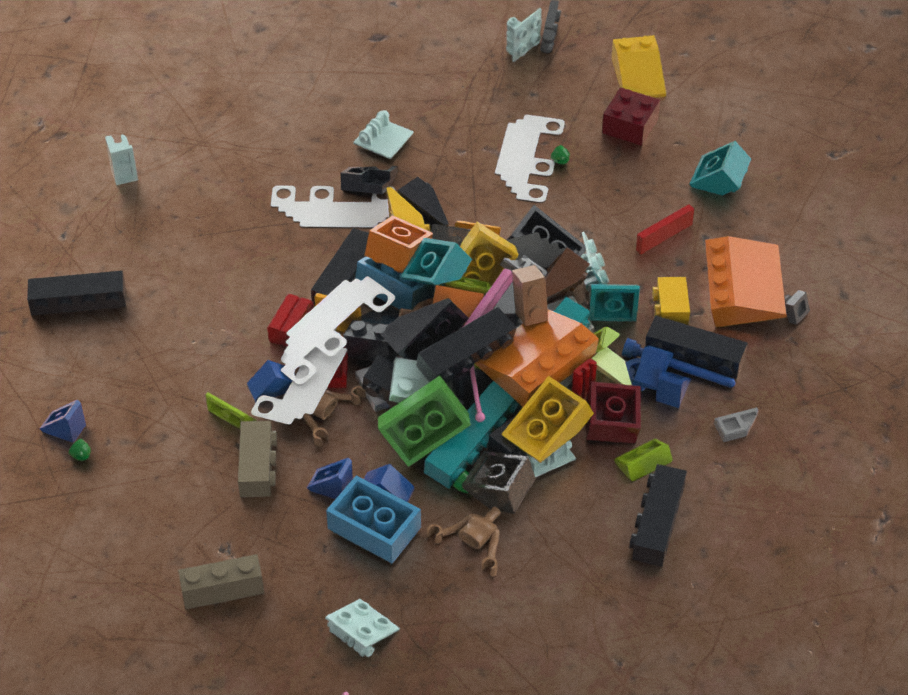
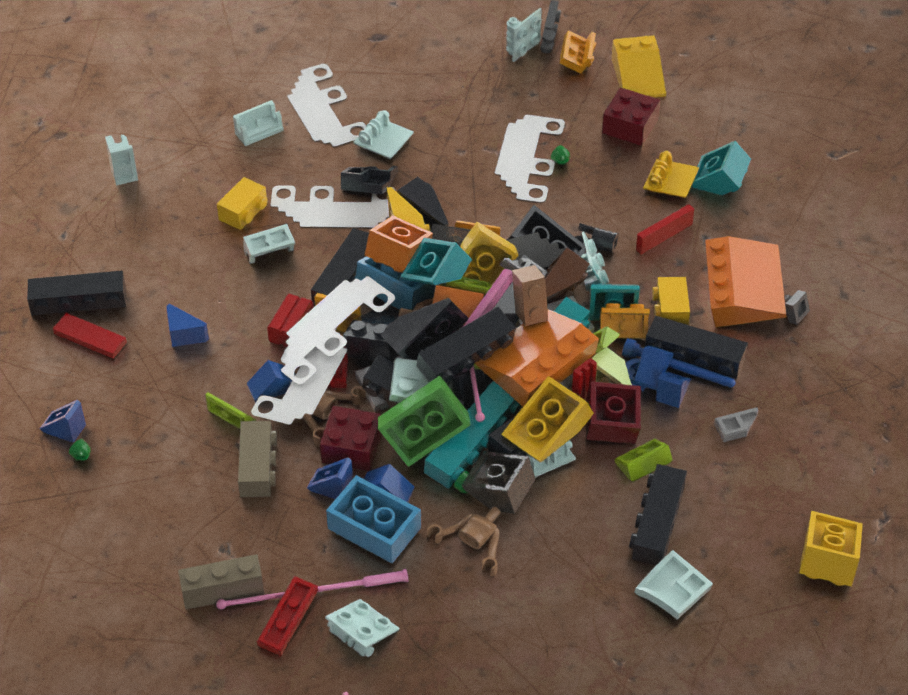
none -> red tile [53,313,127,359]
none -> blue slope [166,303,209,347]
none -> bright pink piece [216,569,408,610]
none -> yellow brick [217,177,268,230]
none -> light aqua hinge [233,100,284,146]
none -> light aqua hinge [243,224,295,264]
none -> red tile [257,576,318,656]
none -> white piece [287,64,366,146]
none -> dark red brick [320,406,382,471]
none -> light orange bracket [559,30,597,74]
none -> black hinge [575,223,619,253]
none -> light orange bracket [600,303,650,339]
none -> light aqua plate [634,550,713,619]
none -> yellow hinge [643,151,699,198]
none -> yellow slope [799,511,863,587]

